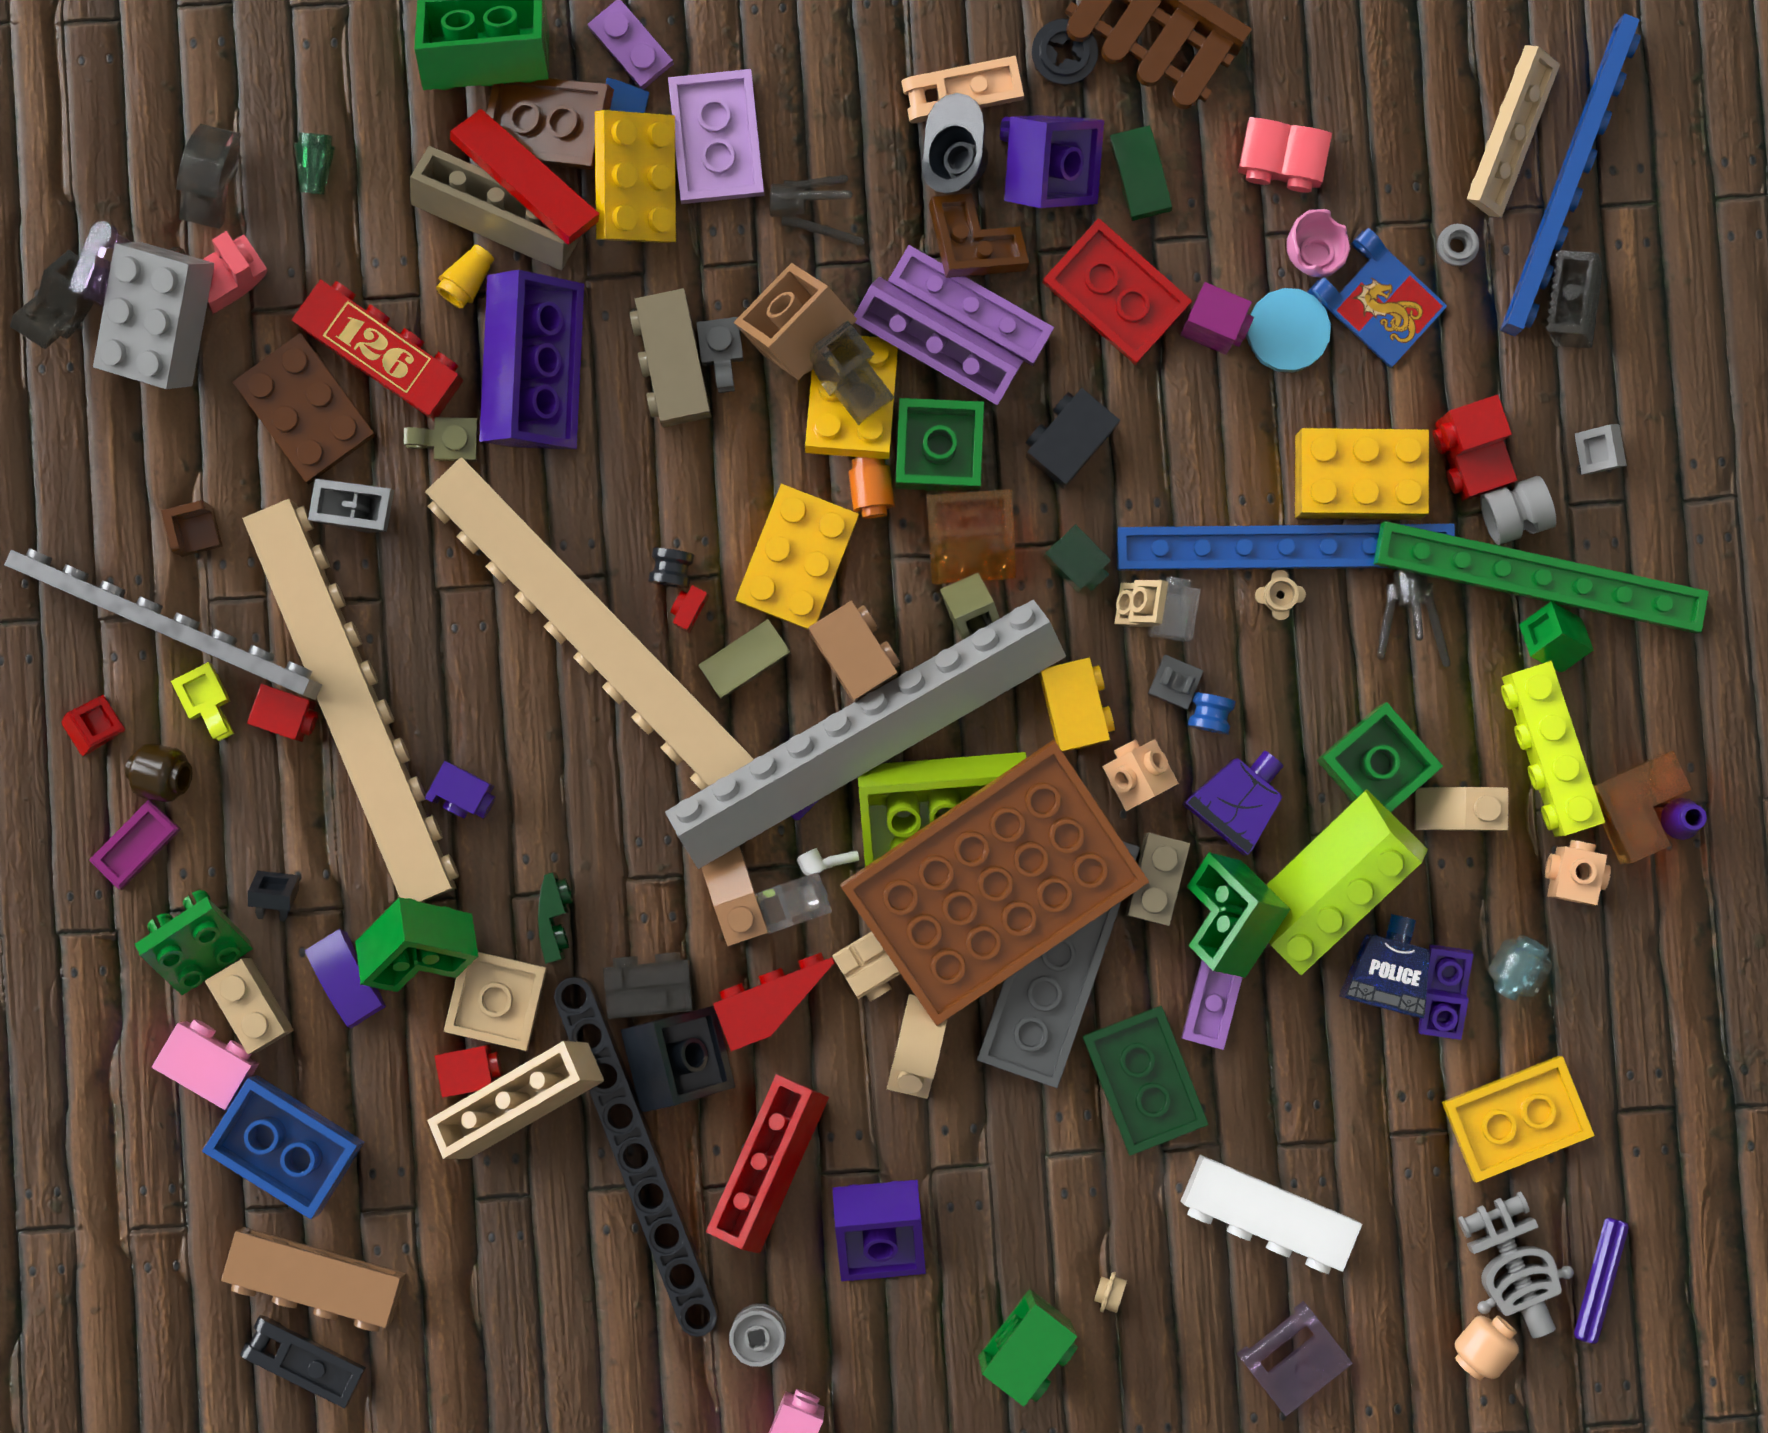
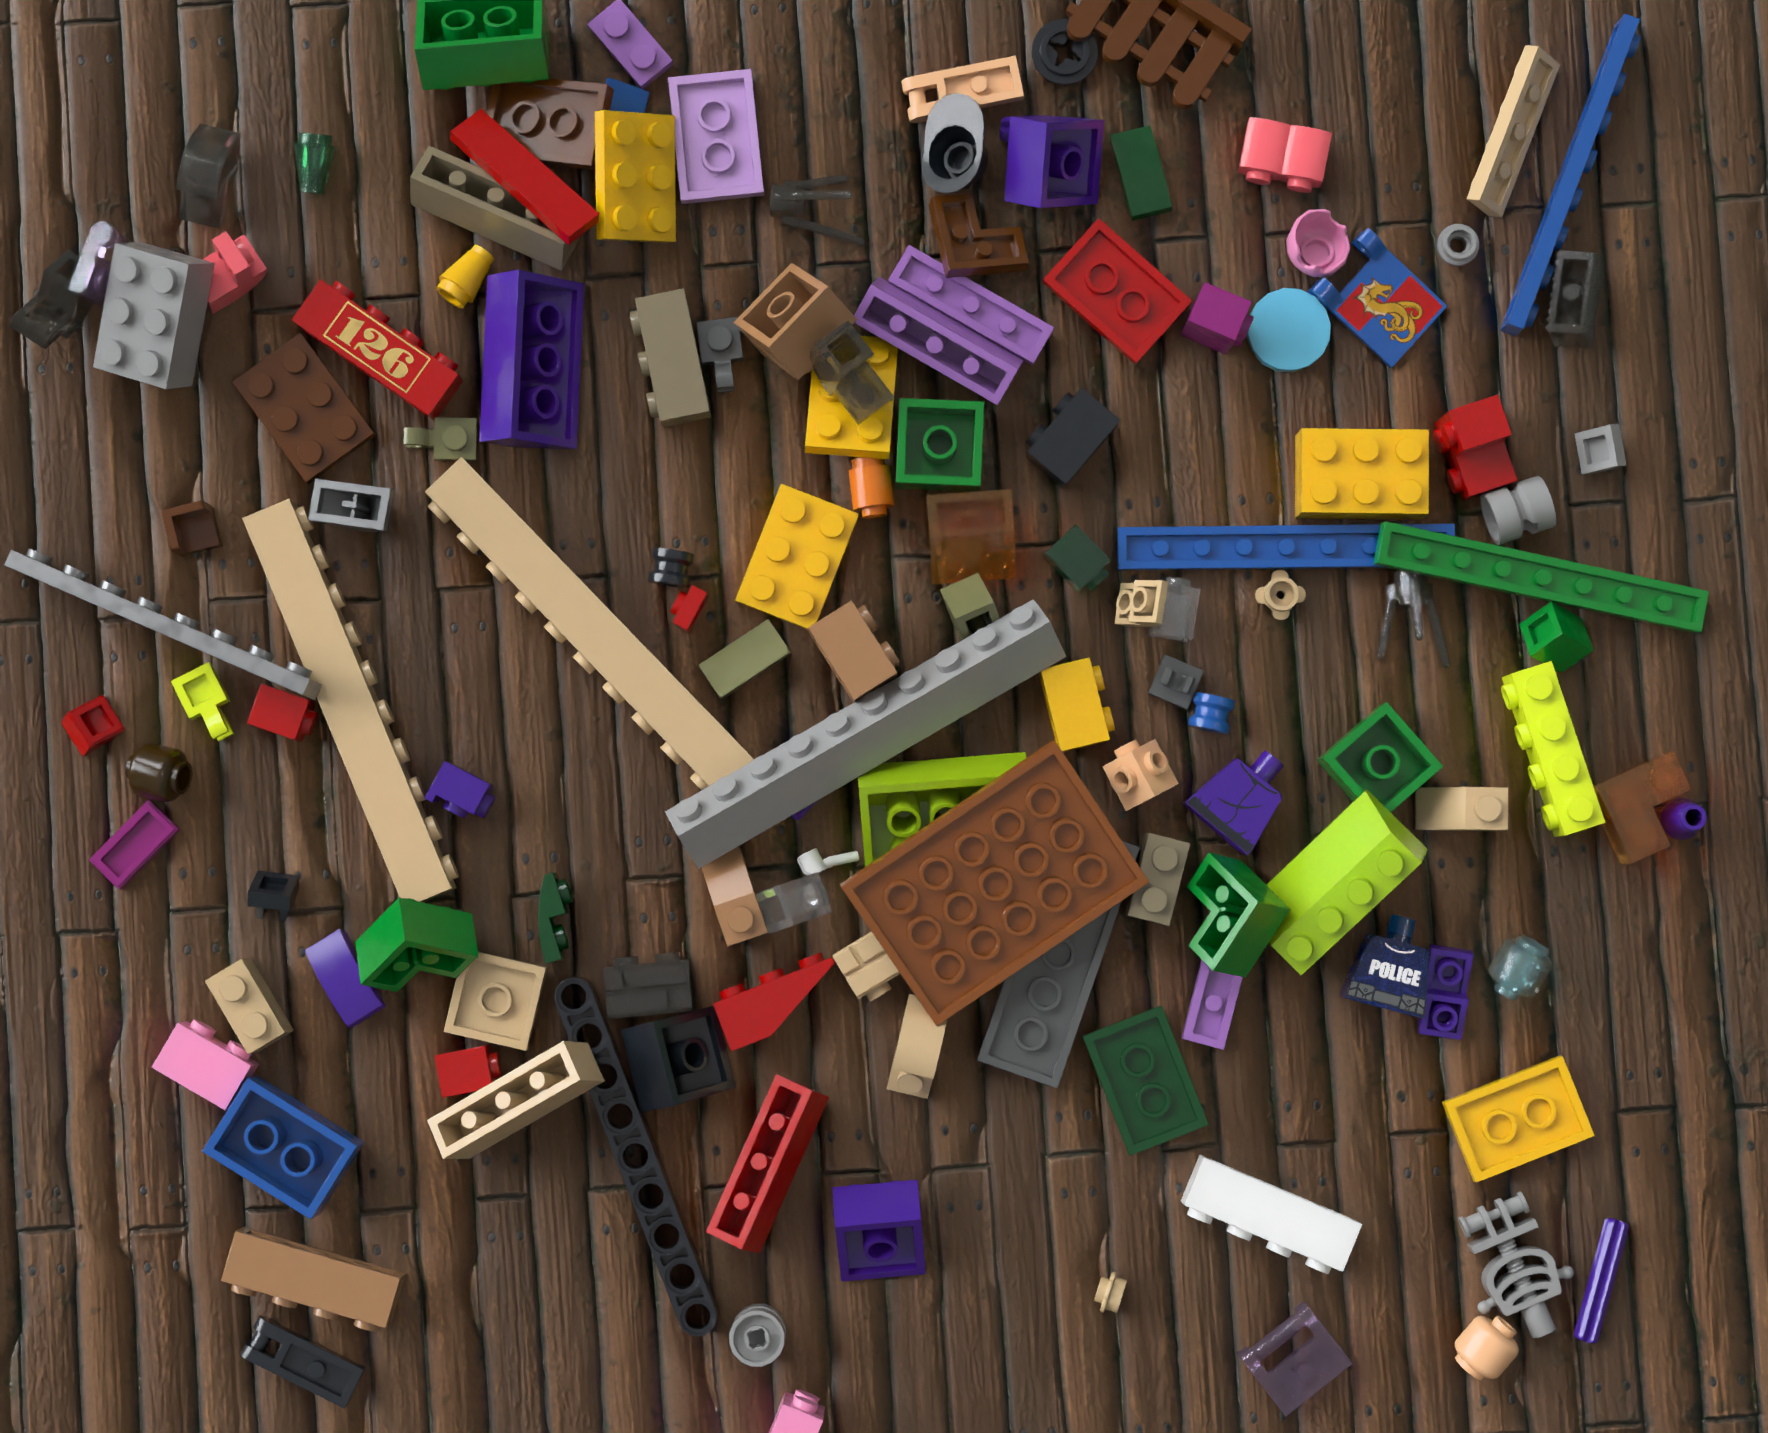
green plate [135,890,253,995] -> none
green brick [978,1289,1078,1407] -> none
light nougat brick [1545,840,1611,905] -> none

